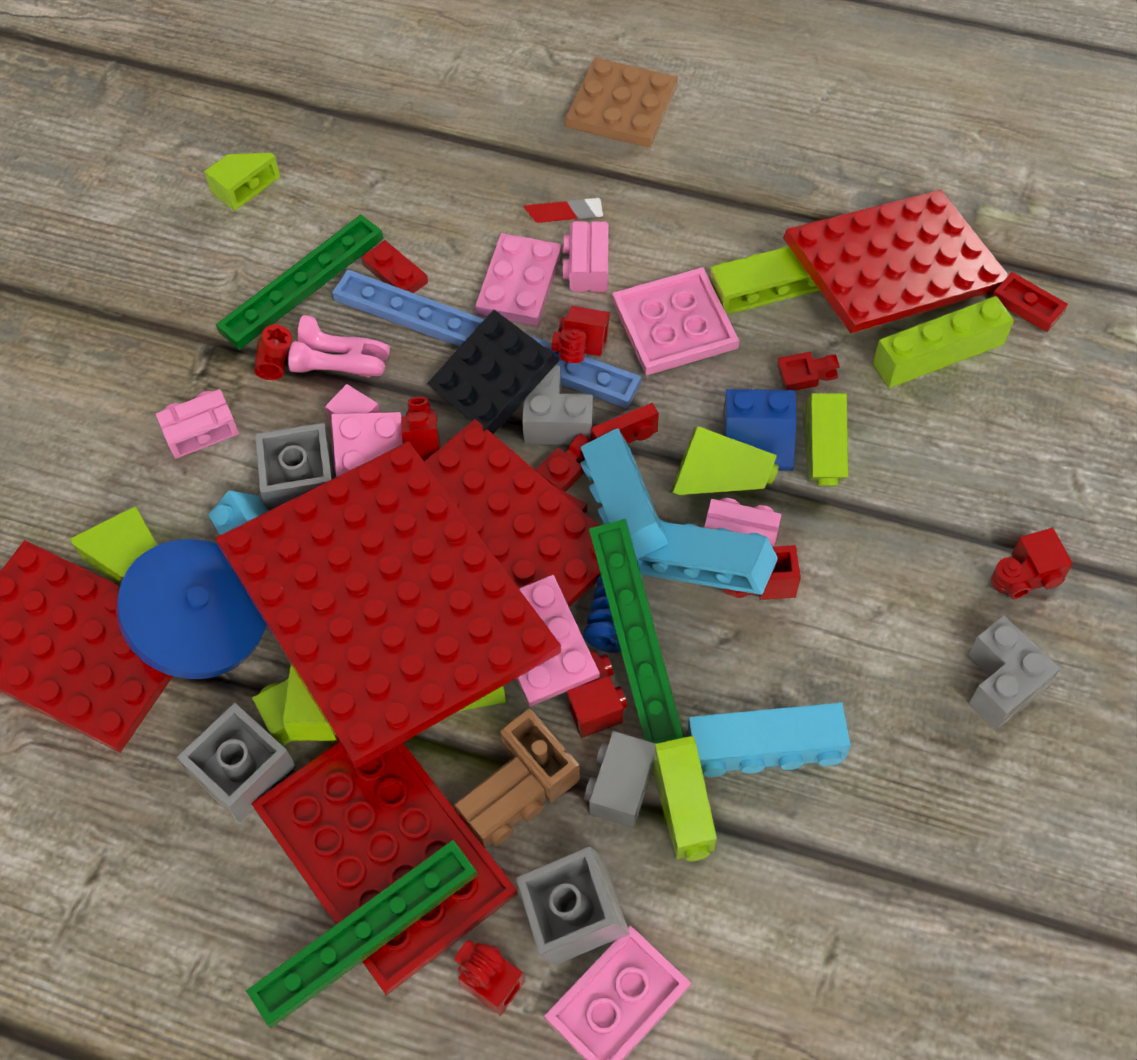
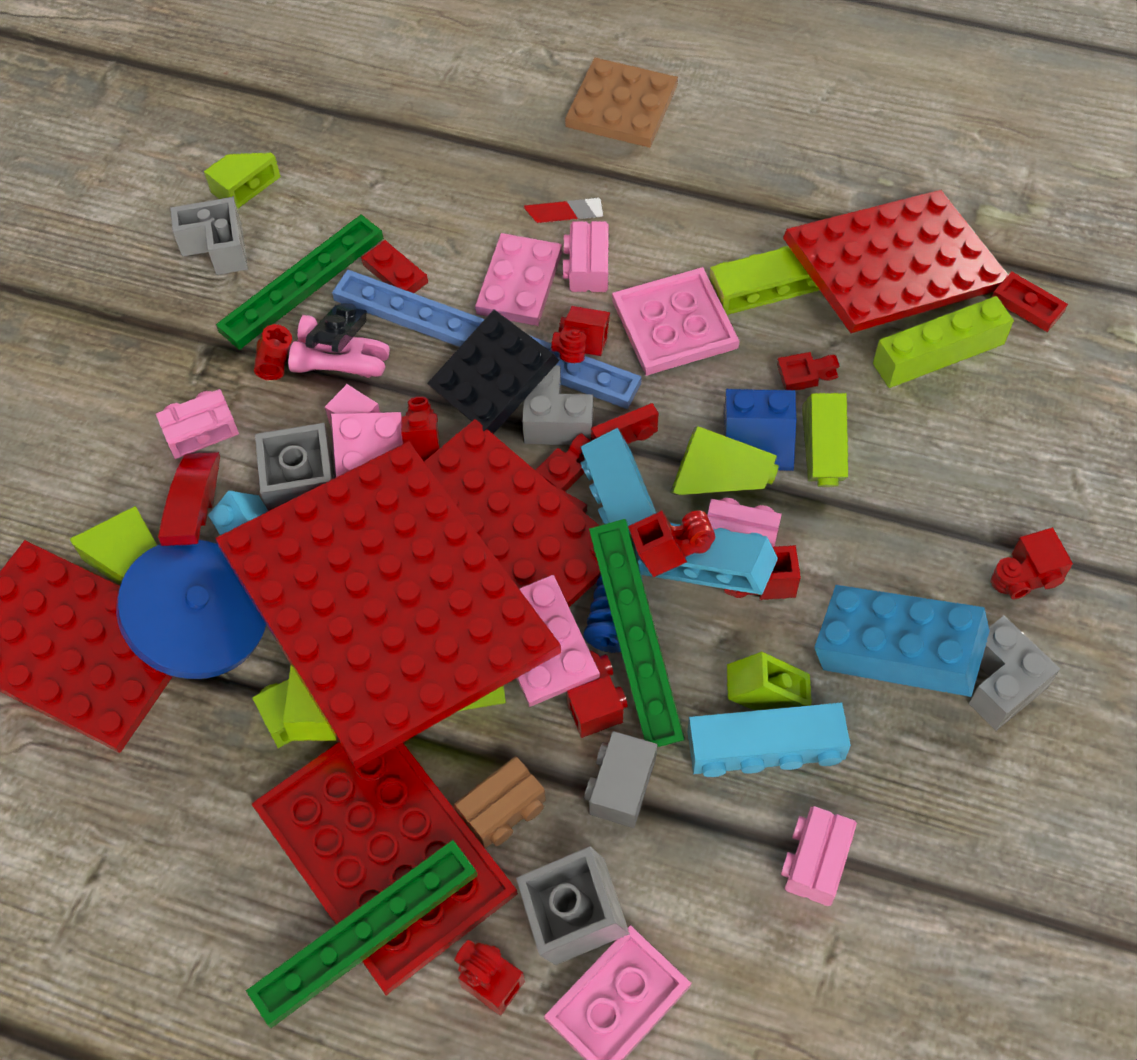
light grey brick [176,703,296,823] -> none
medium nougat brick [500,709,580,803] -> none
lime slope [653,735,717,861] -> none
none -> red slope [158,452,220,546]
none -> light grey brick [170,197,248,275]
none -> black hinge [306,303,367,353]
none -> red brick [628,511,716,578]
none -> lime slope [727,652,812,710]
none -> bright pink brick [780,806,857,906]
none -> dark azure brick [814,585,990,697]

